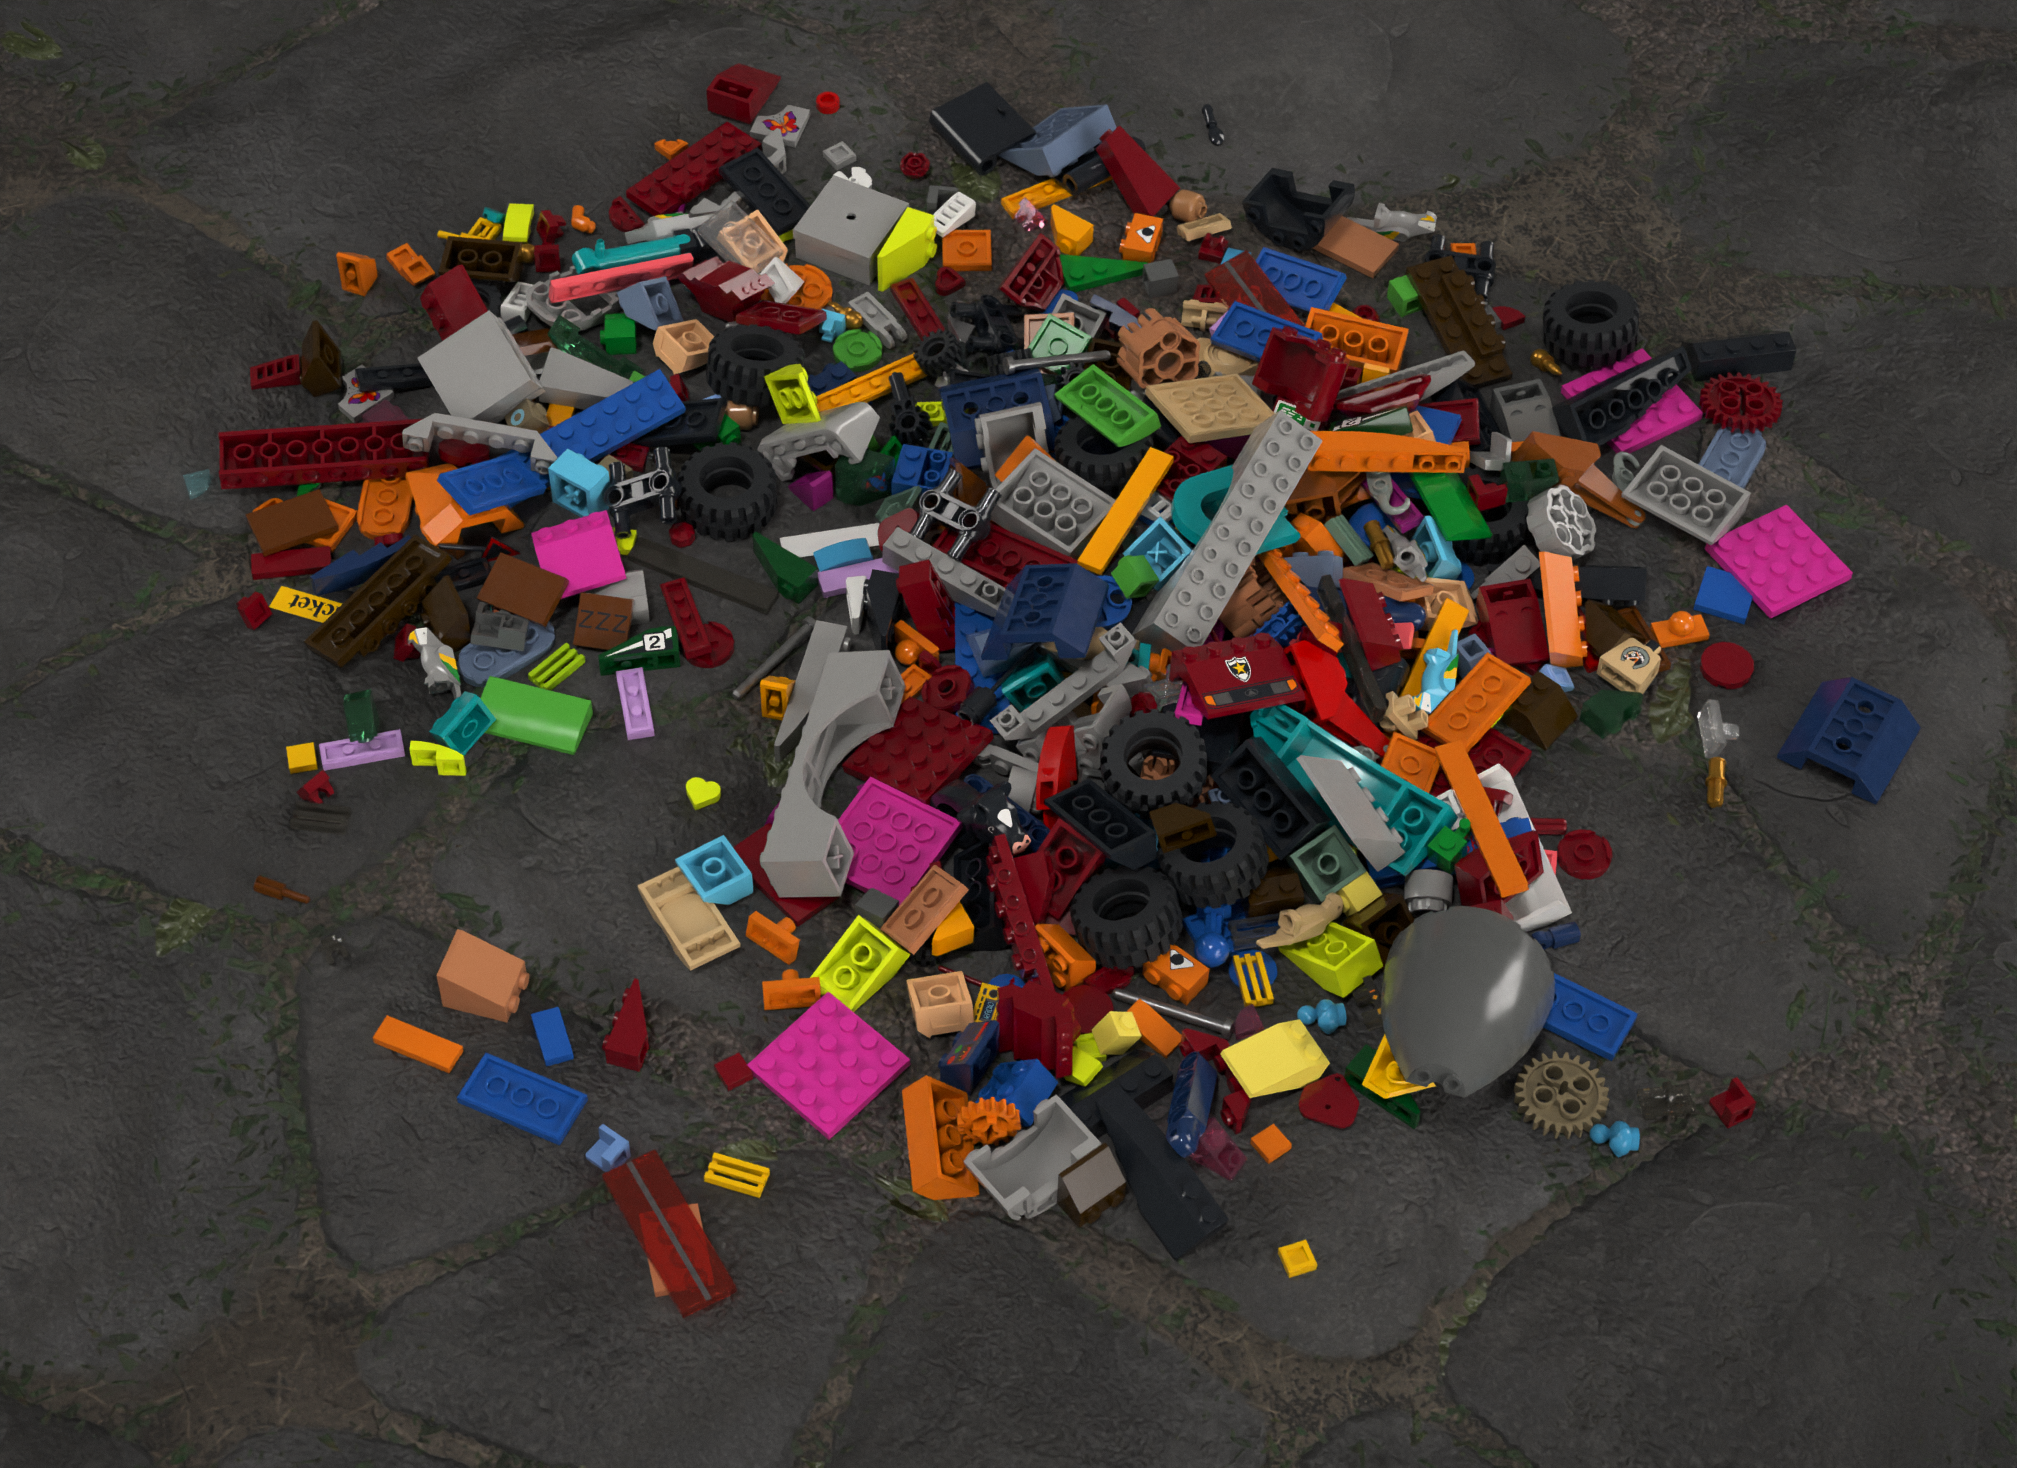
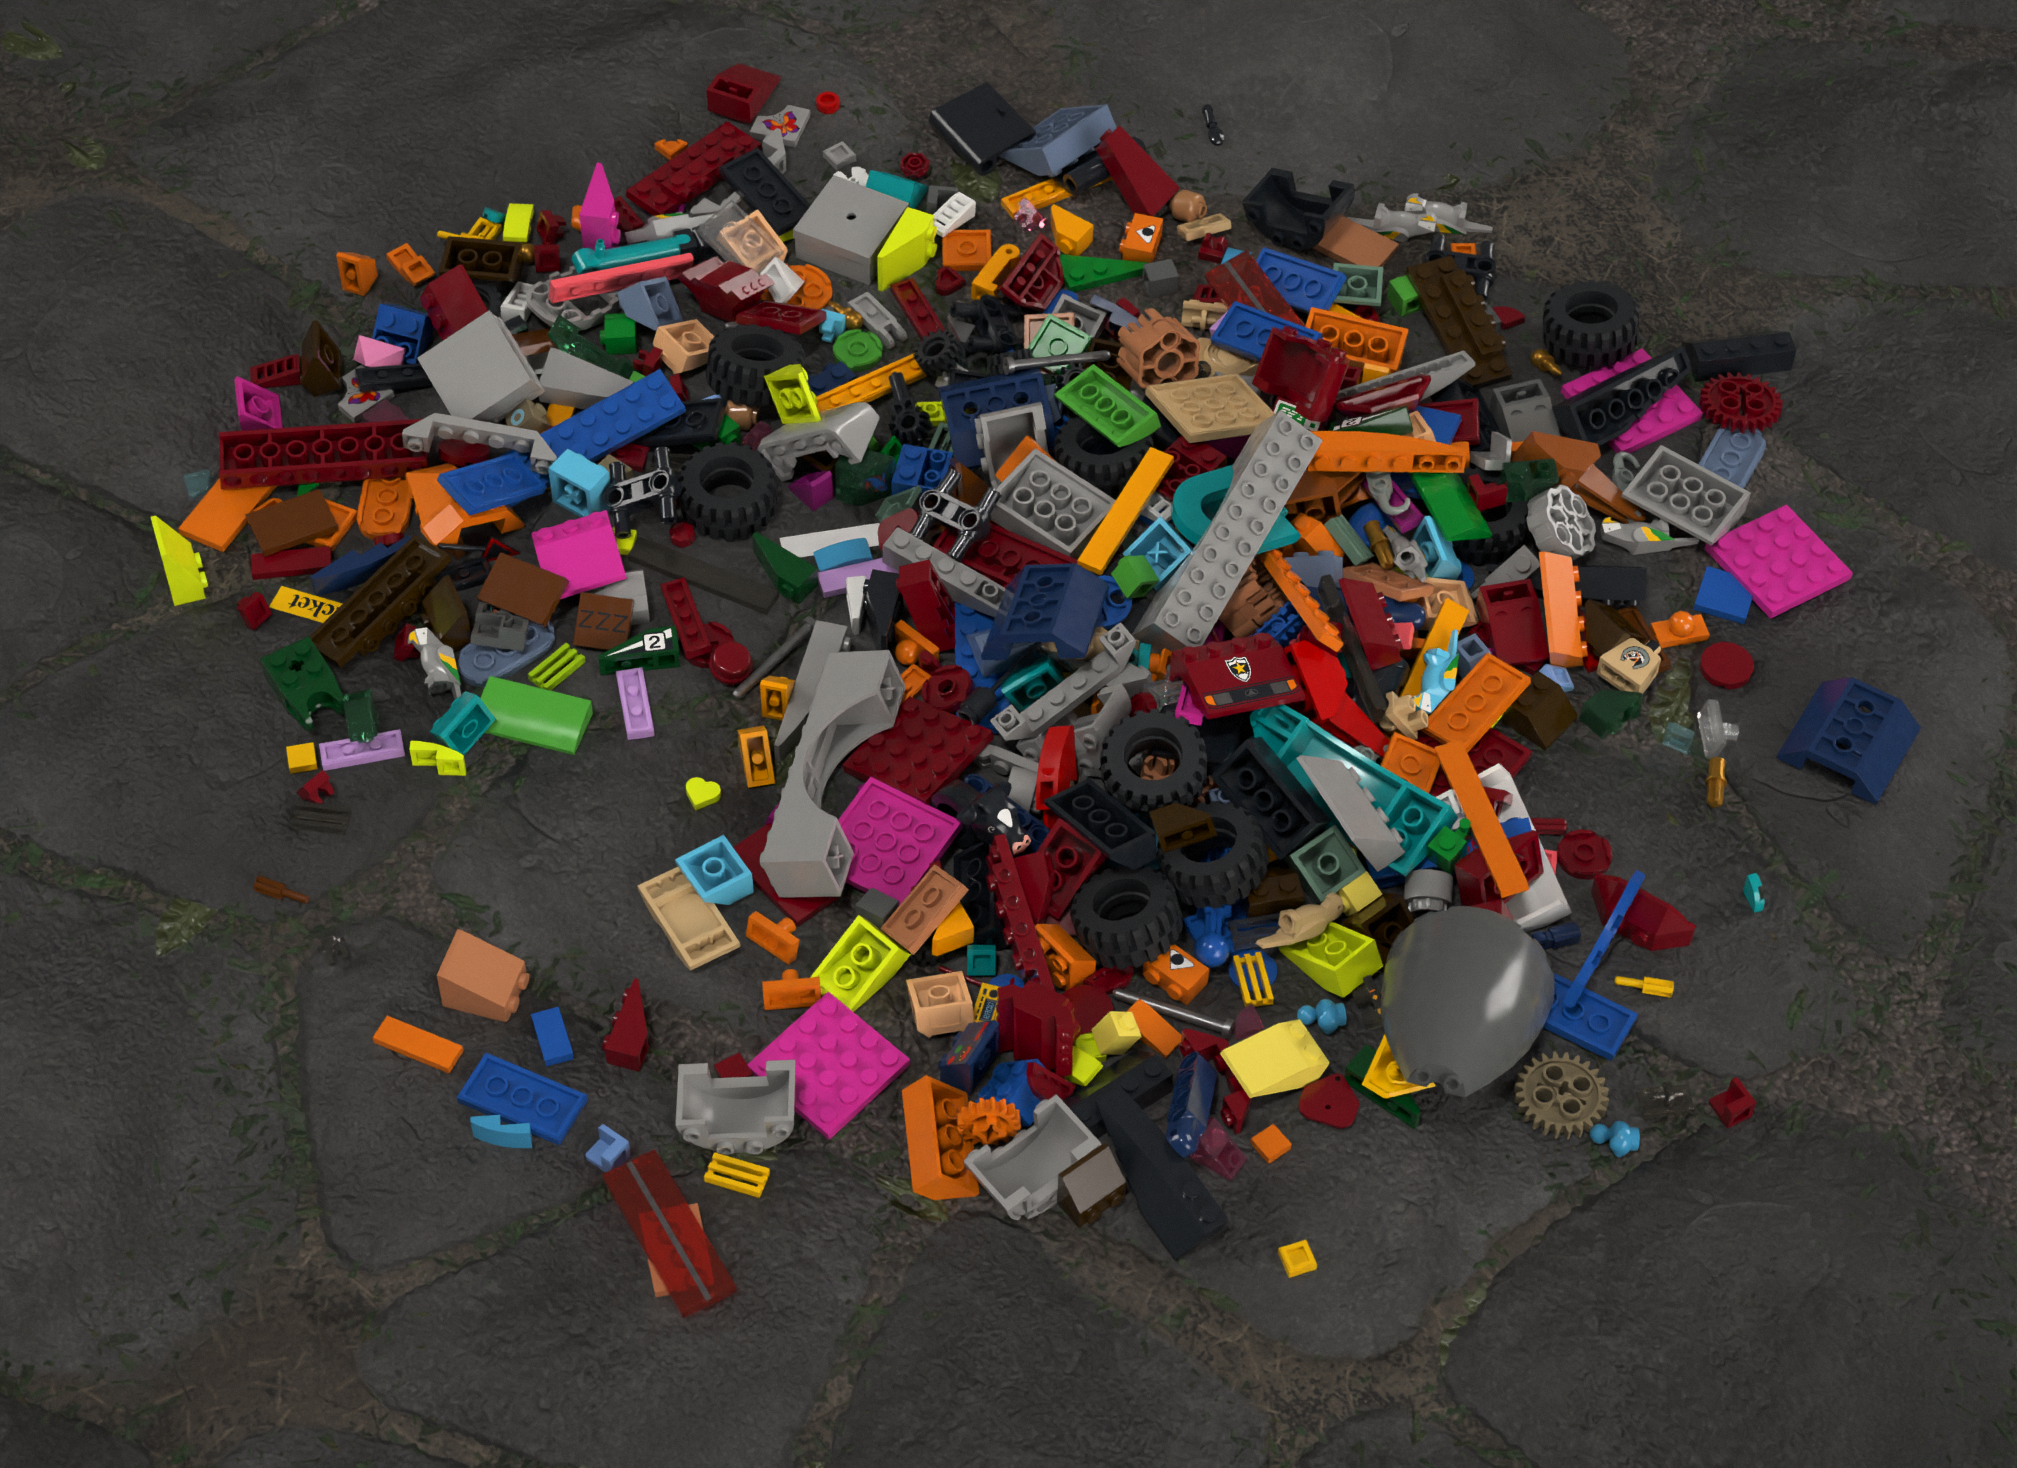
none -> neon yellow slope [151,516,208,606]
none -> orange tile [178,478,277,552]
none -> dark pink slope [234,376,283,431]
none -> dark green brick [260,636,348,731]
none -> bright pink slope [353,335,406,367]
none -> blue slope [372,304,434,364]
none -> dark azure slope [470,1115,532,1148]
none -> dark pink slope [579,163,621,251]
none -> dark red tile [633,347,663,376]
none -> light grey cylinder [676,1060,796,1156]
none -> dark red piece [709,641,753,685]
none -> light orange slope [737,726,775,788]
none -> clear pink tile [742,421,773,451]
none -> teal slope [865,170,929,210]
none -> teal tile [967,945,996,975]
none -> light orange leg [971,244,1020,300]
none -> dark red tile [1026,1062,1076,1101]
none -> sand green slope [1333,263,1383,306]
none -> light grey animal [1405,193,1493,235]
none -> blue tile [1562,870,1645,1008]
none -> dark red wedge [1591,873,1696,951]
none -> light grey animal [1600,517,1699,555]
none -> yellow axle [1614,976,1674,998]
none -> clear light blue tile [1662,722,1695,755]
none -> teal tile [1743,873,1765,913]

